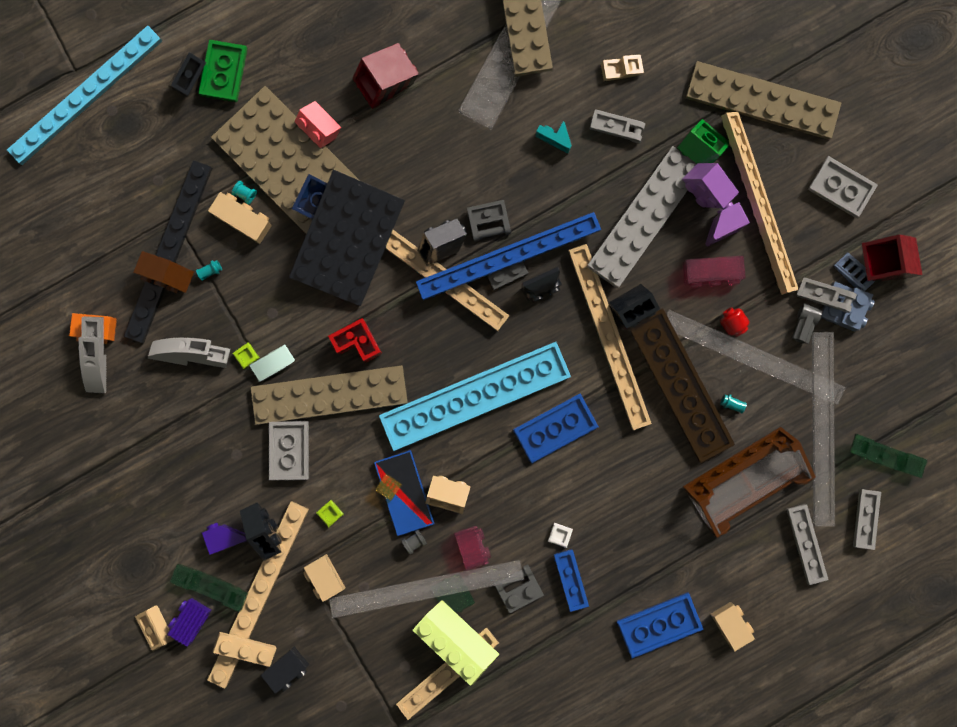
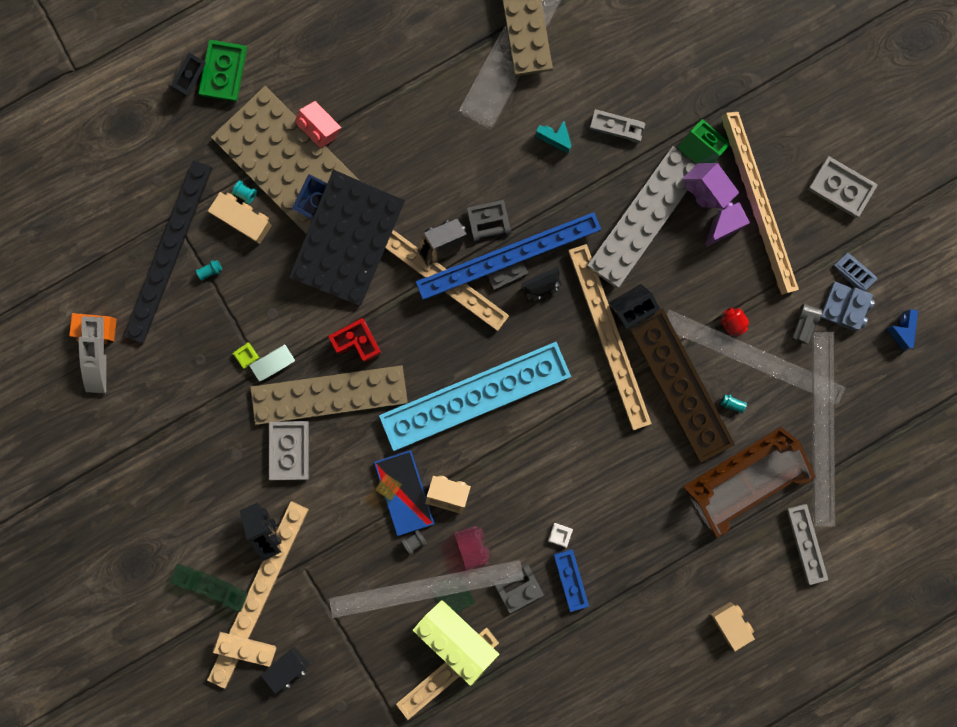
medium azure plate [7,26,162,165] -> none
reddish brown brick [133,251,194,293] -> none
tan slope [135,606,173,651] -> none
light grey slope [148,338,230,368] -> none
dark purple brick [167,598,212,646] -> none
dark purple slope [202,523,247,554] -> none
tan brick [303,554,346,602] -> none
lime tile [316,500,344,527] -> none
slope [352,43,419,109] -> none
blue tile [513,393,599,463] -> none
tan slope [601,55,644,81] -> none
blue tile [616,592,704,658] -> none
clear pink brick [683,256,746,288] -> none
dark tan plate [686,61,841,140] -> none
light grey plate [797,277,857,313] -> none
clear green slope [850,434,927,478] -> none
light grey plate [853,489,881,550] -> none
dark red slope [861,234,922,281] -> none
none -> blue slope [886,309,918,350]

